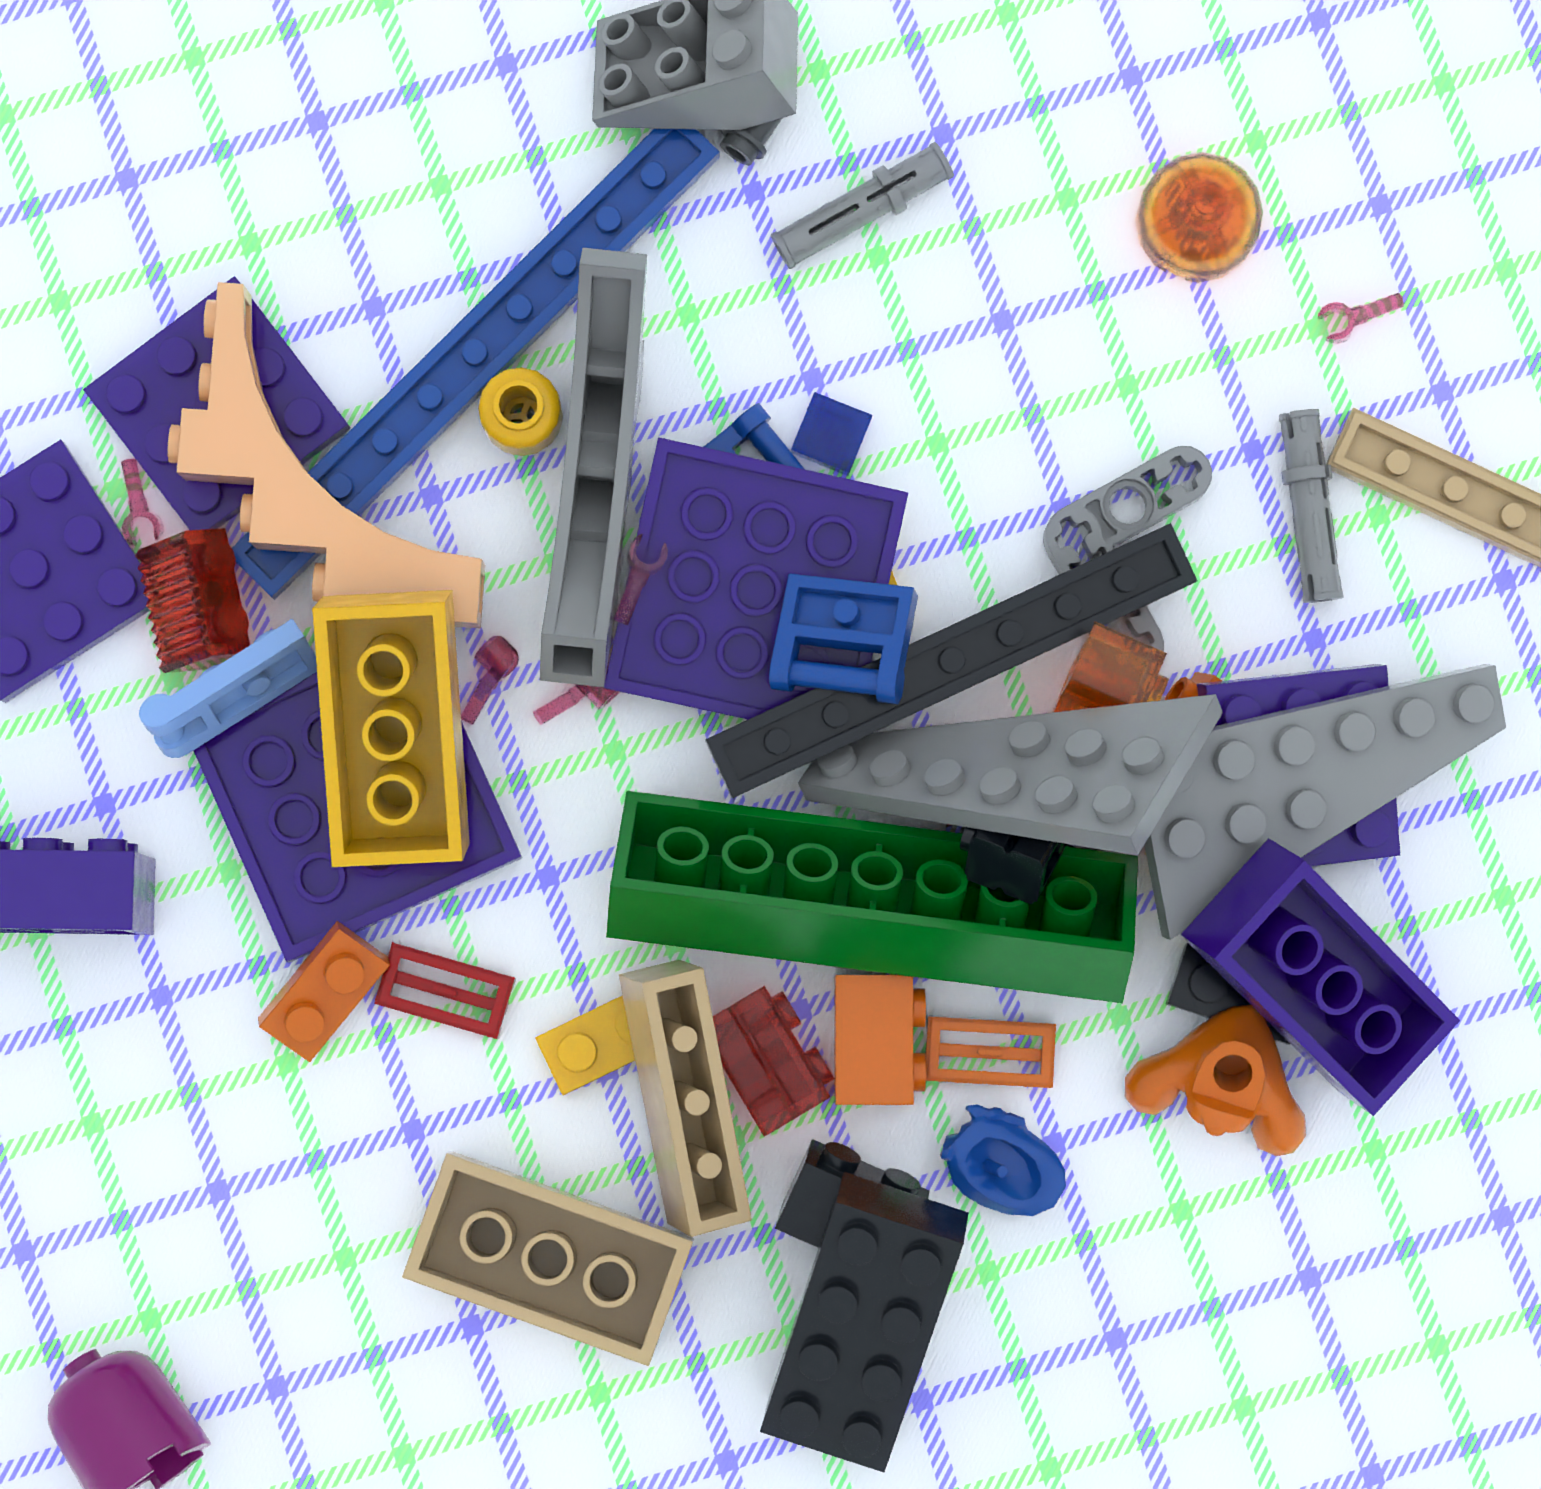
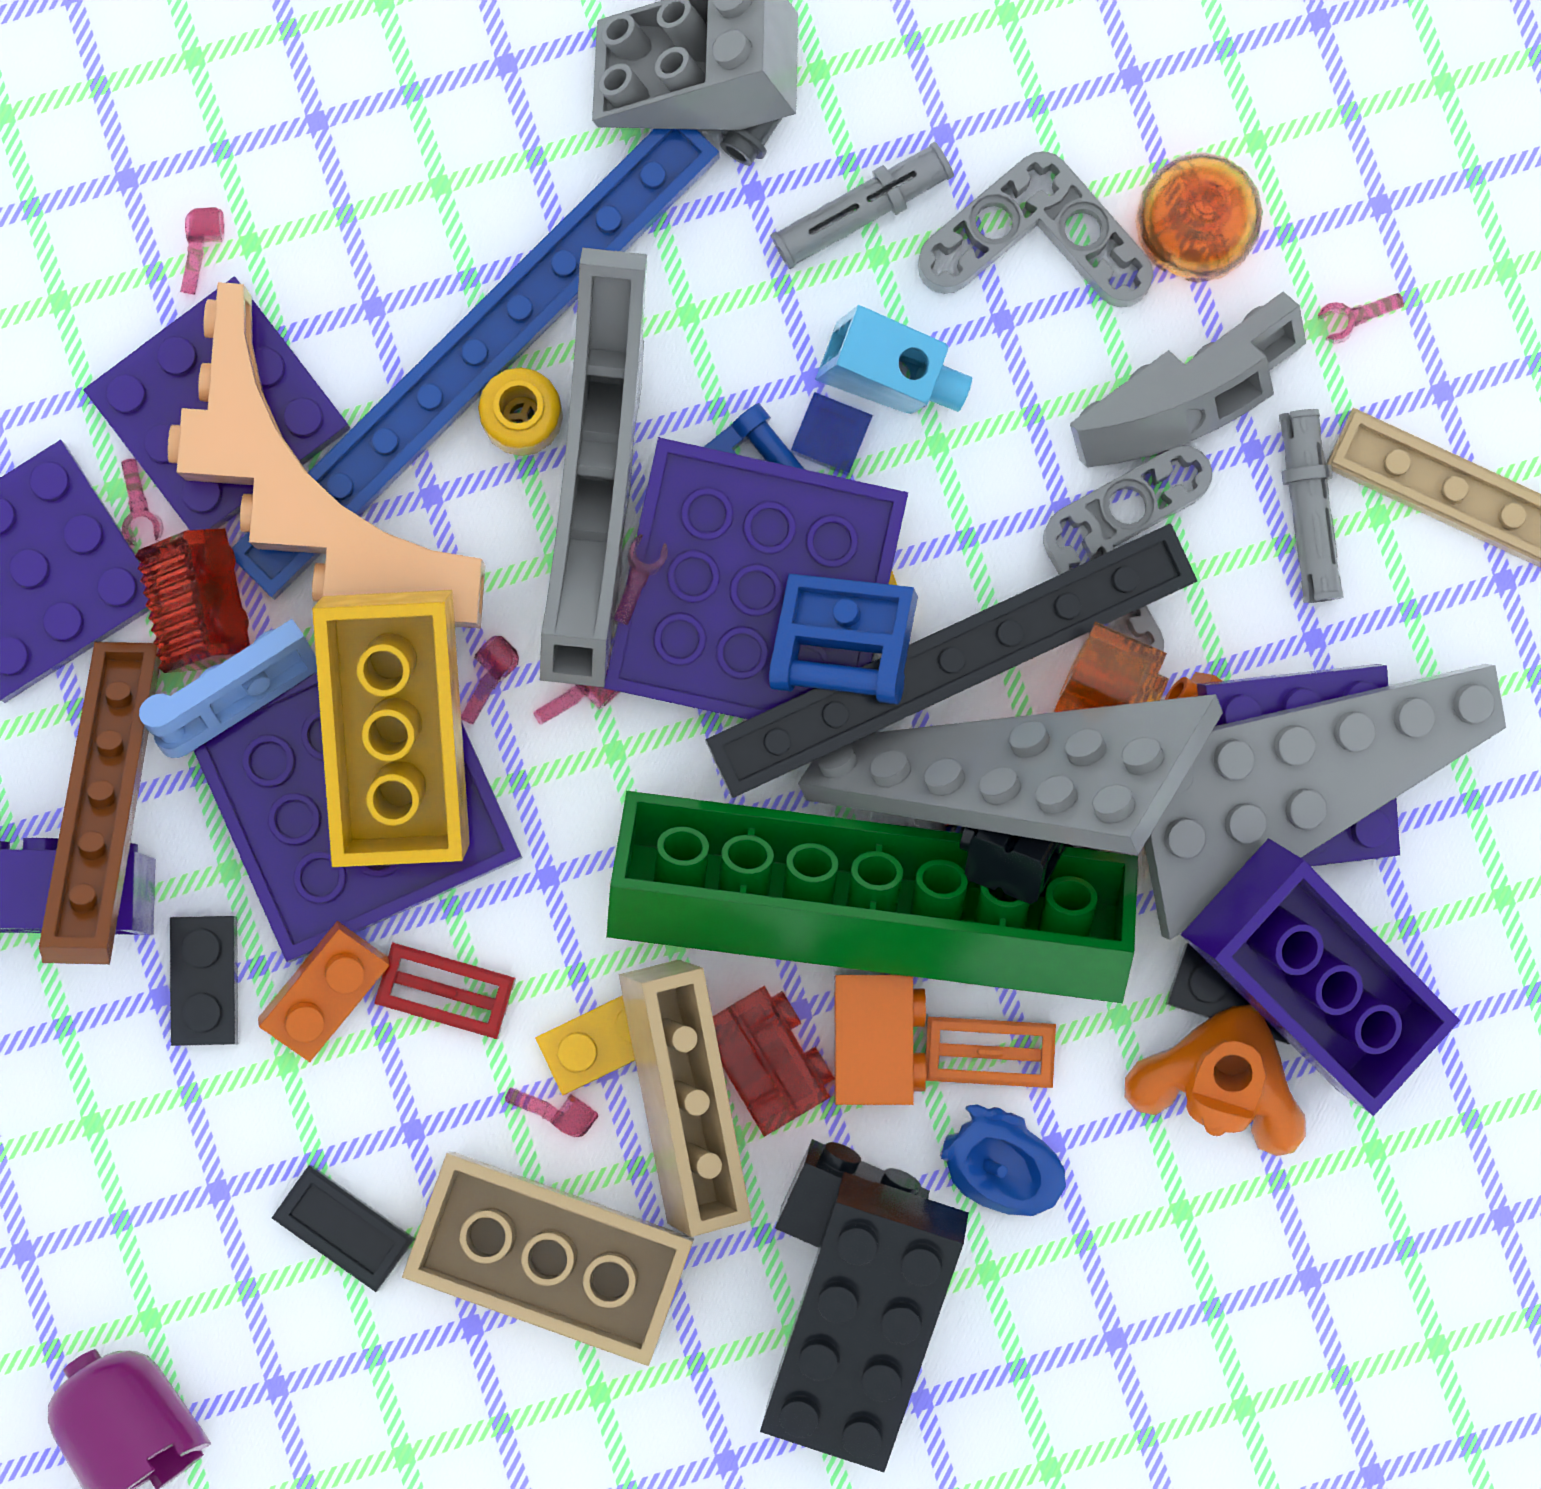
none -> dark orange plate [39,642,161,965]
none -> black plate [170,916,239,1046]
none -> clear pink hand [180,207,225,295]
none -> black tile [272,1165,415,1292]
none -> clear pink hand [505,1087,598,1137]
none -> medium azure torso [815,305,973,414]
none -> light grey beam [918,151,1154,308]
none -> light grey slope [1070,291,1306,468]

